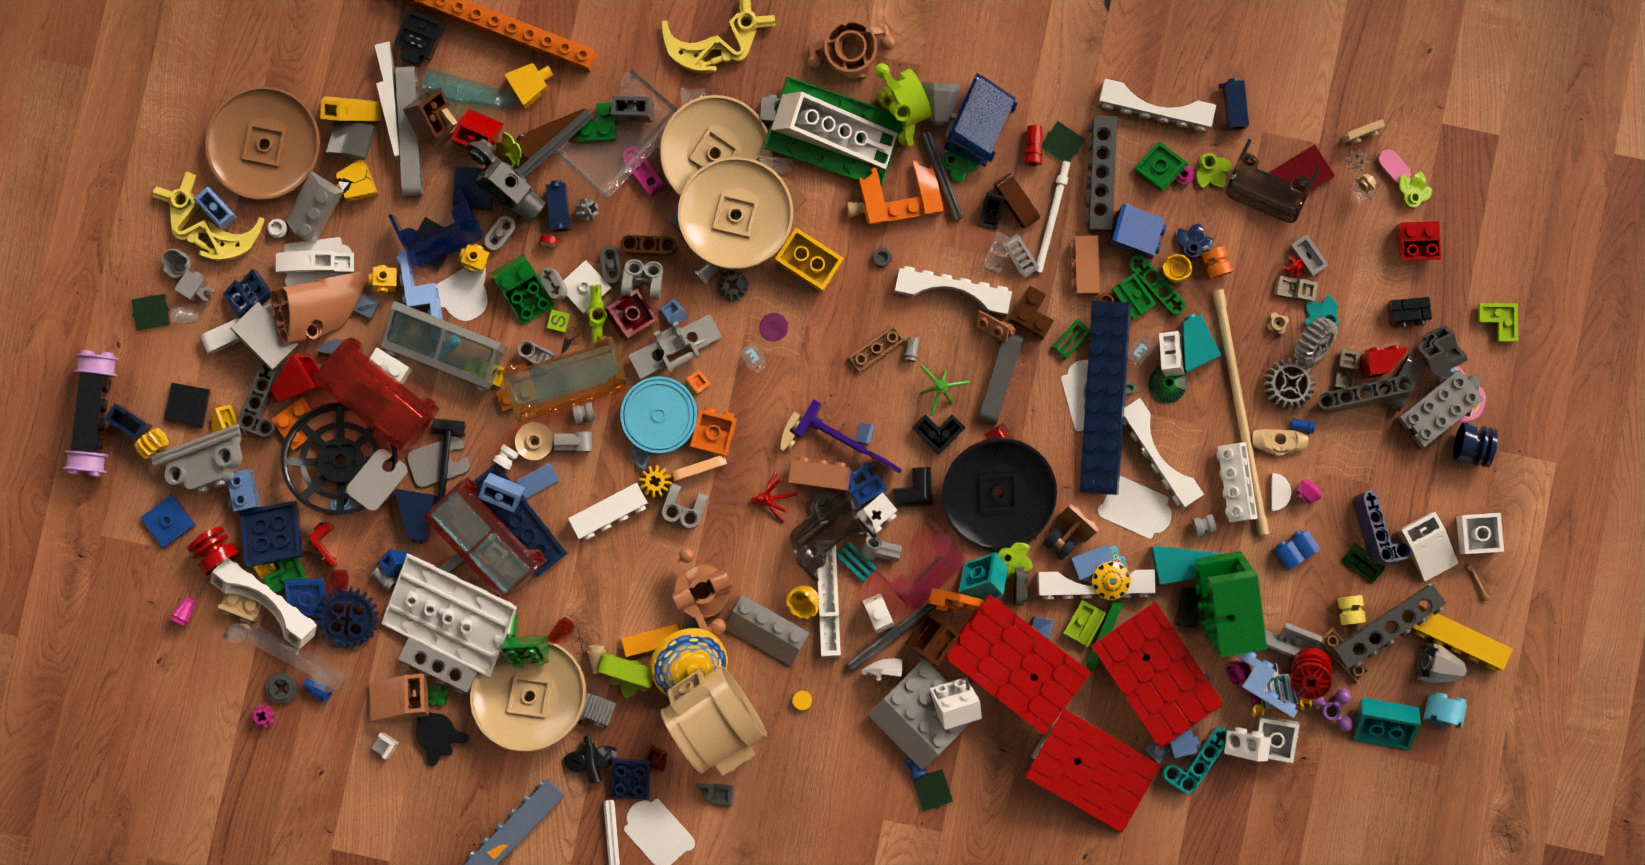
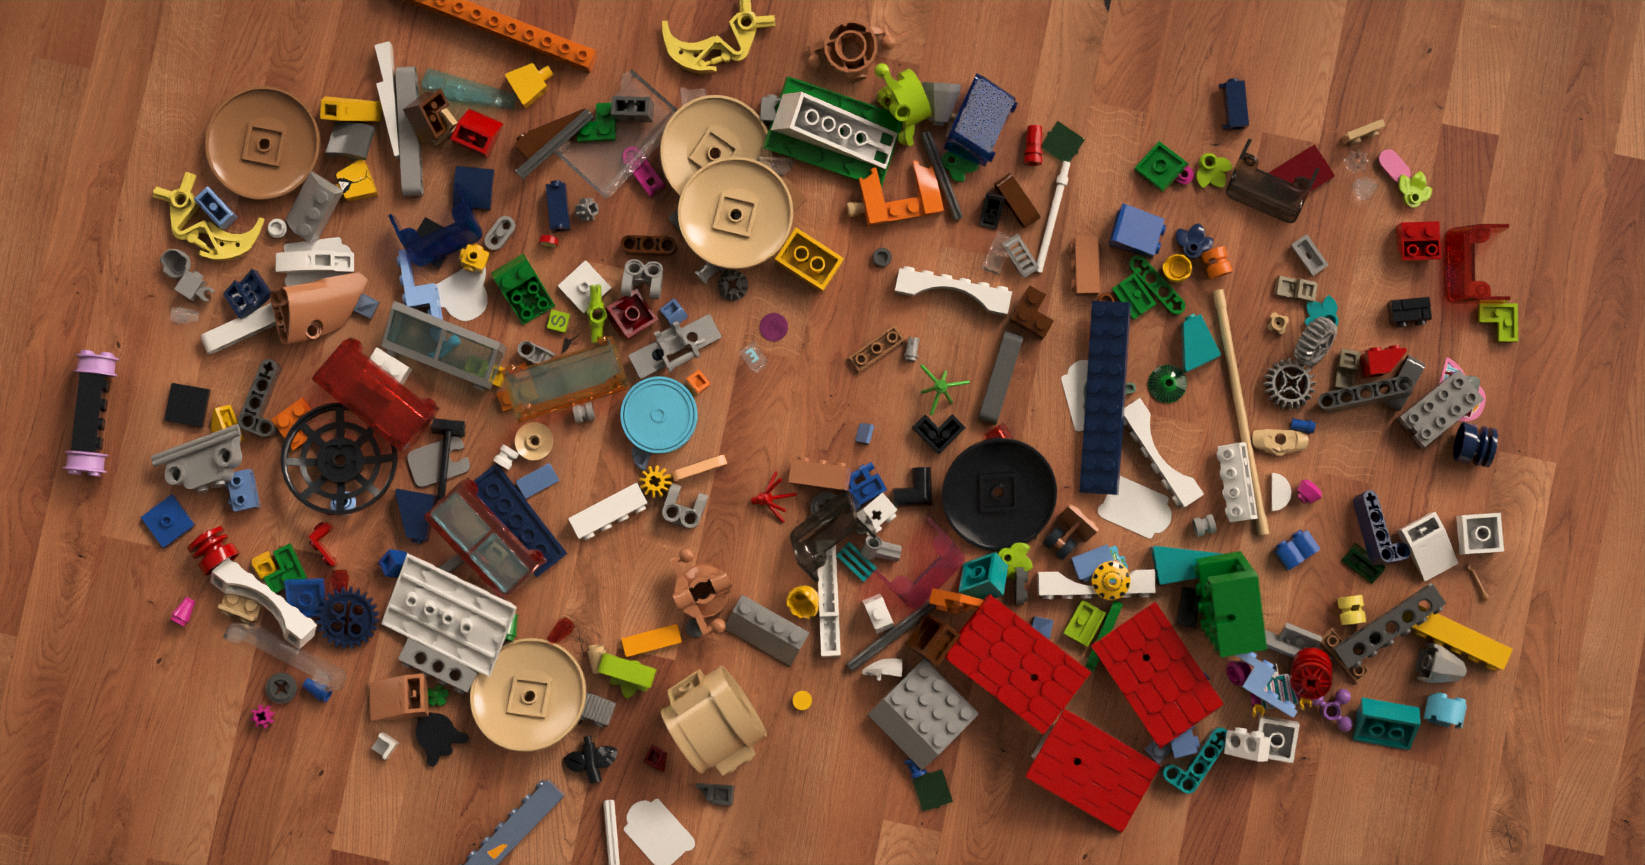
dark blue brick [104,403,153,440] -> none
clear green piece [132,294,170,331] -> none
yellow gear [134,428,169,459] -> none
light grey tile [230,302,299,370] -> none
dark blue plate [240,500,303,568] -> none
red slope [270,354,330,403] -> none
sand blue tile [317,339,344,358] -> none
light grey piece [347,449,408,511] -> none
yellow brick [369,265,397,294] -> none
light grey pin [371,567,396,591] -> none
black piece [394,9,446,67] -> none
dark grey brick [466,139,545,222] -> none
medium blue brick [478,473,525,513] -> none
lime plate [495,132,522,168] -> none
green slope [500,635,549,667] -> none
light grey beam [540,267,568,300] -> none
light grey piece [554,432,592,452] -> none
dark grey plate [600,246,622,284] -> none
dark blue tile [610,758,651,800] -> none
dish [650,628,728,696] -> none
orange plate [690,407,738,456] -> none
tan slope [780,411,801,452] -> none
dark purple piece [794,399,902,474] -> none
white slope [930,677,982,730] -> none
nougat hinge [977,310,1016,343] -> none
green tile [1051,319,1090,360] -> none
dark grey brick [1085,115,1117,233] -> none
white arch [1098,79,1216,132] -> none
clear brick [1128,335,1156,366] -> none
white brick [1159,331,1184,377] -> none
red plate [1283,257,1304,277] -> none
tan plate [1356,174,1376,193] -> none
dark grey brick [1418,324,1468,377] -> none
none -> clear red windscreen [1444,224,1510,304]

